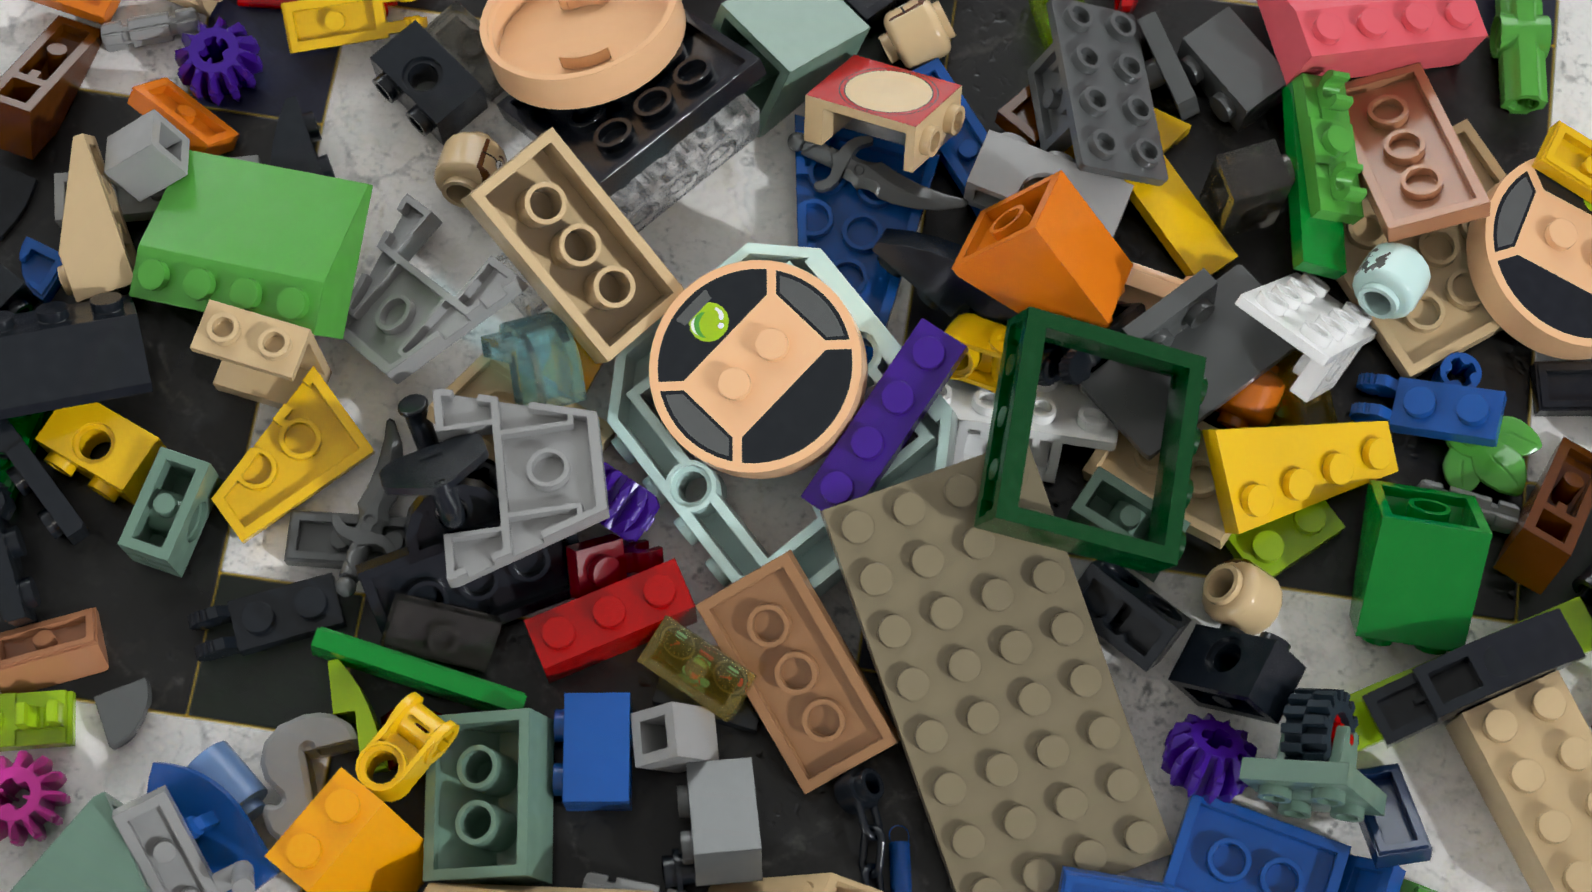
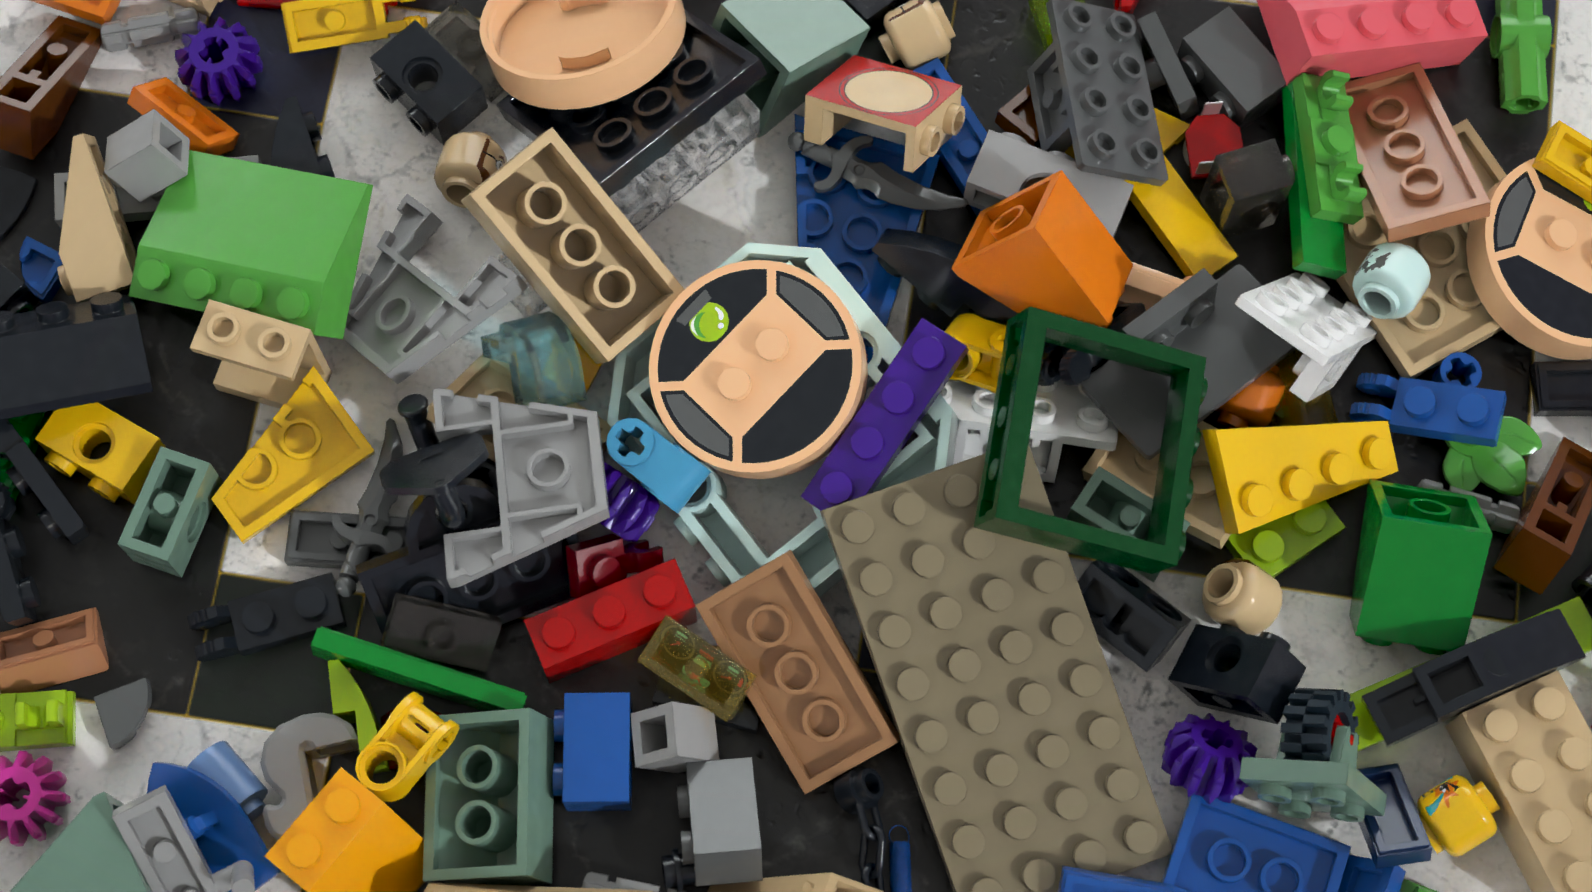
none -> dark azure piece [606,418,711,514]
none -> red piece [1183,101,1248,179]
none -> yellow head [1417,775,1501,857]

